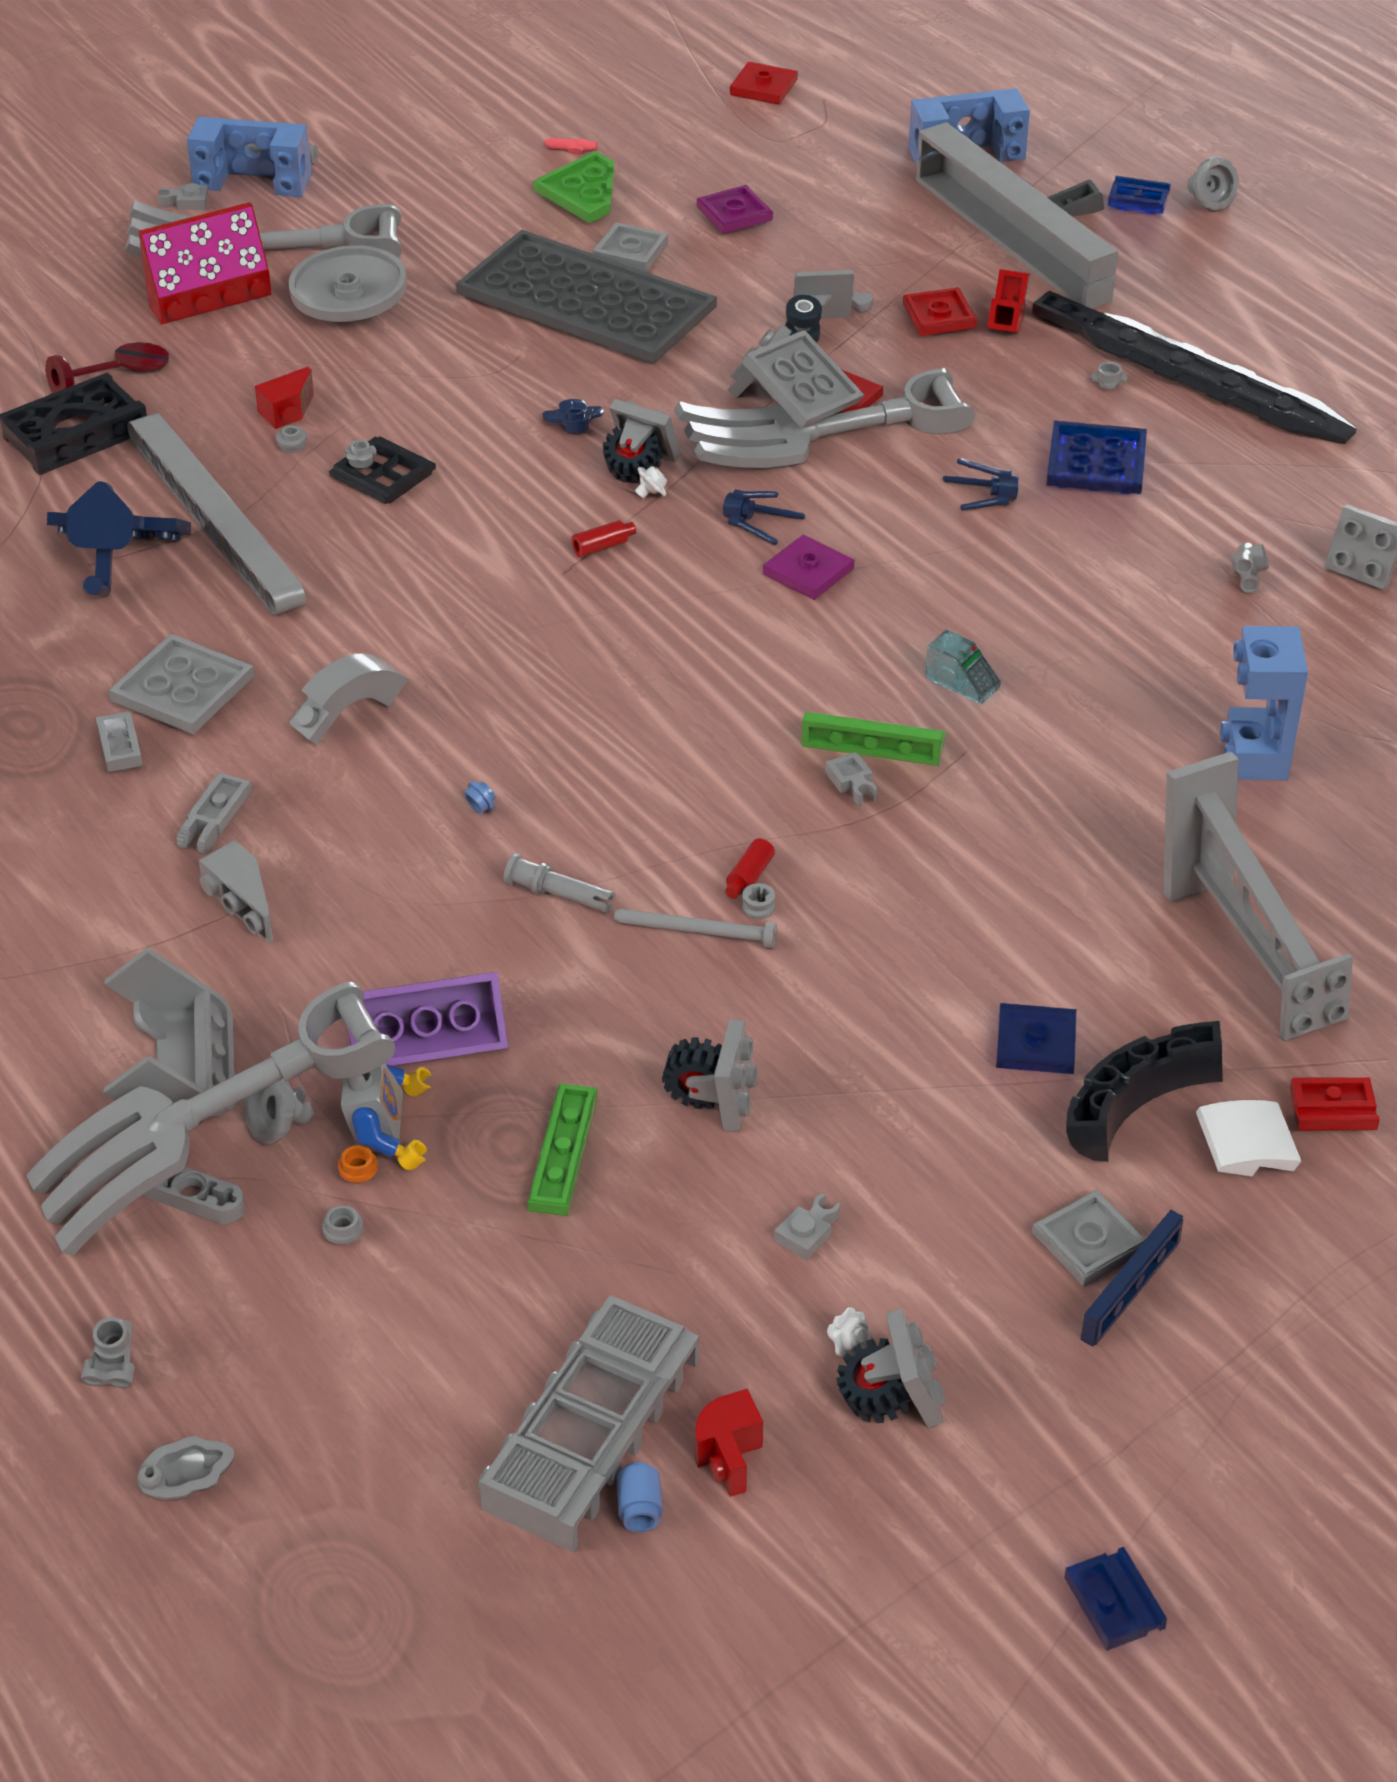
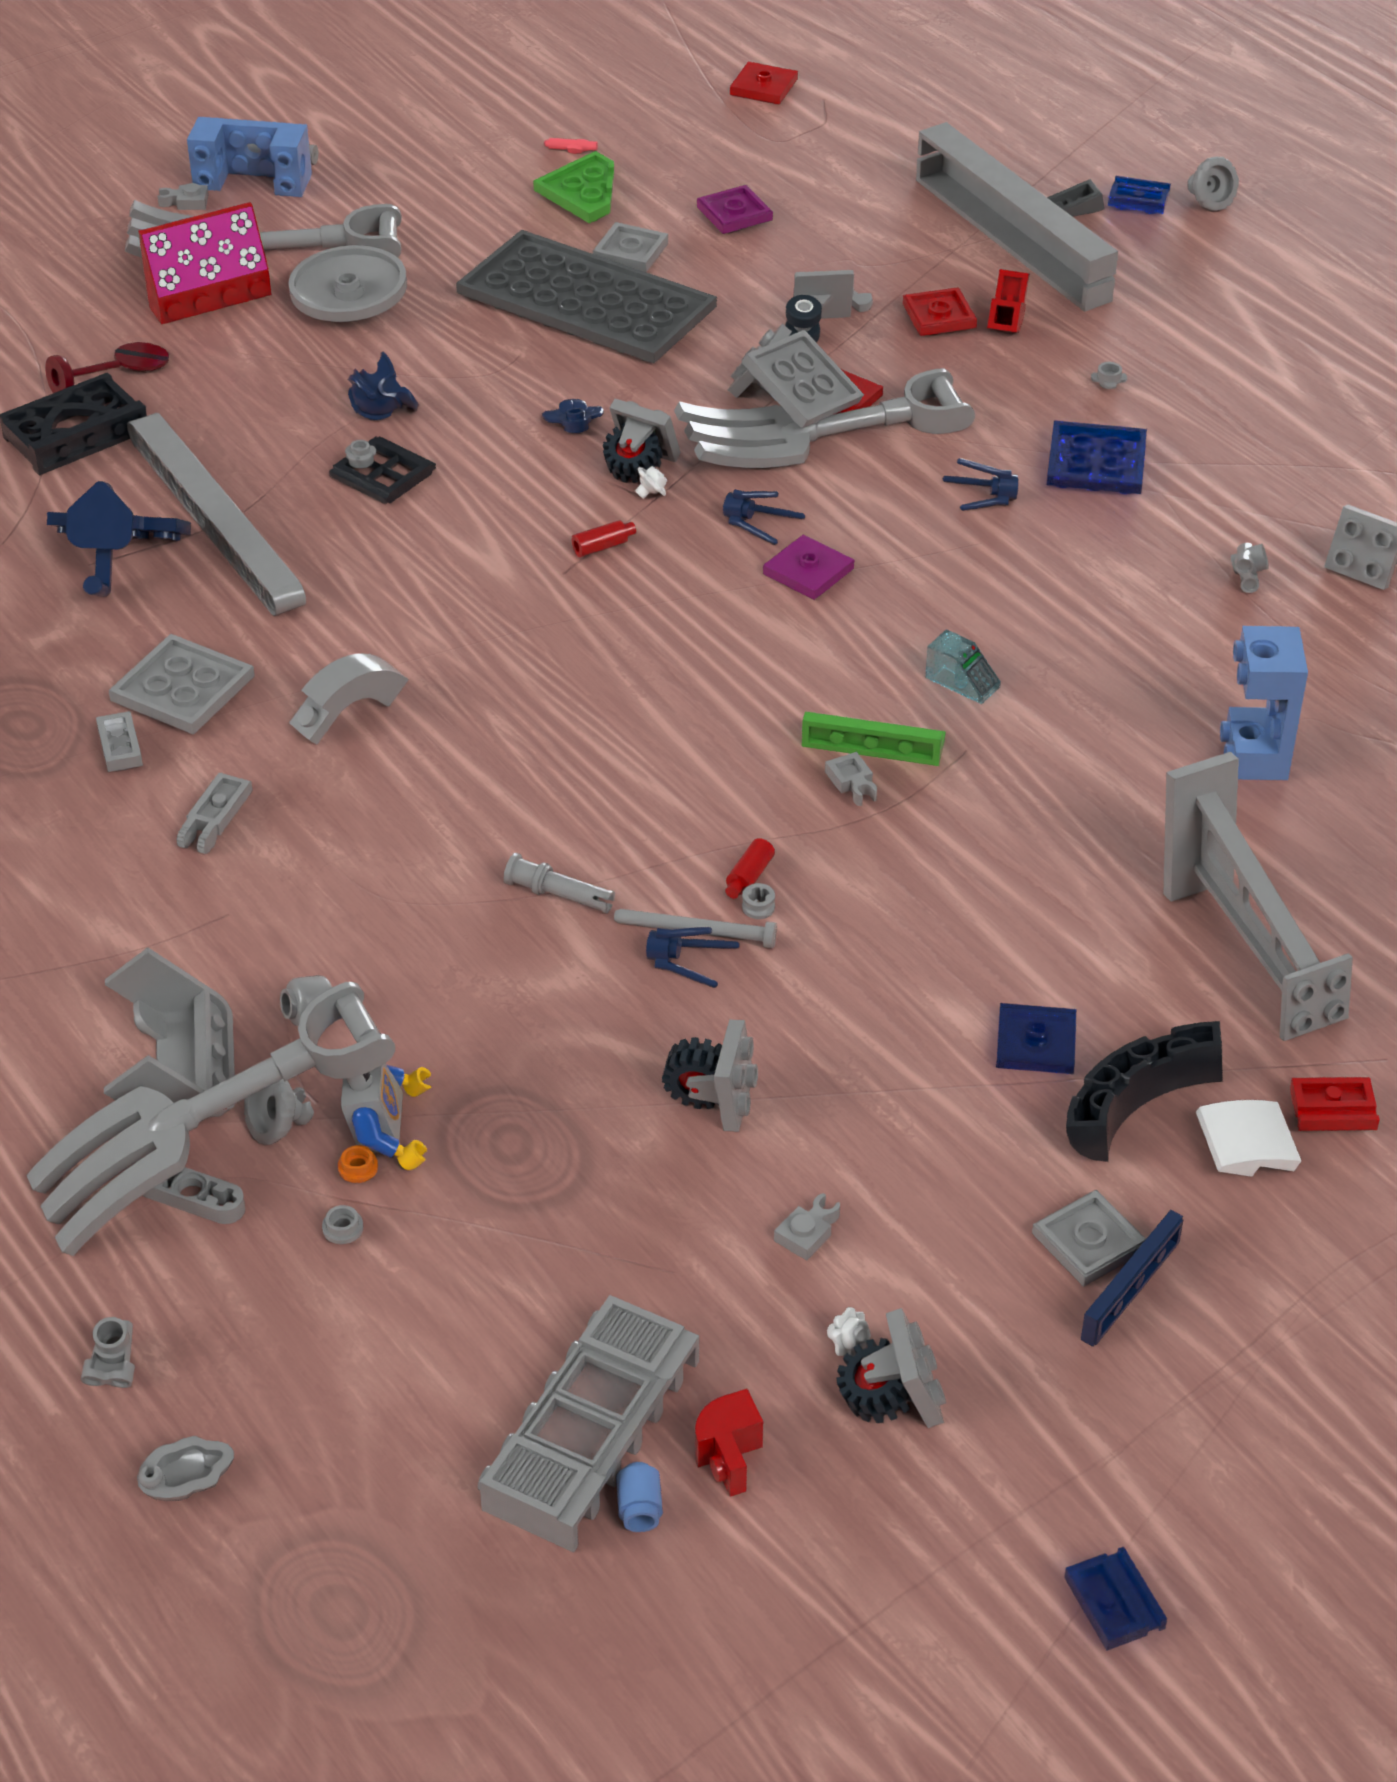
light grey slope [199,840,273,944] -> none
red slope [255,366,314,429] -> none
light grey plate [276,425,307,453] -> none
medium lavender slope [347,972,508,1066] -> none
medium blue plate [463,780,496,814] -> none
bright green tile [528,1083,598,1216] -> none
medium blue plate [908,88,1030,165] -> none
black plate [1032,290,1357,444] -> none
none -> light grey head [280,975,333,1026]
none -> dark blue helmet [347,351,419,420]
none -> dark blue plant [646,927,740,988]

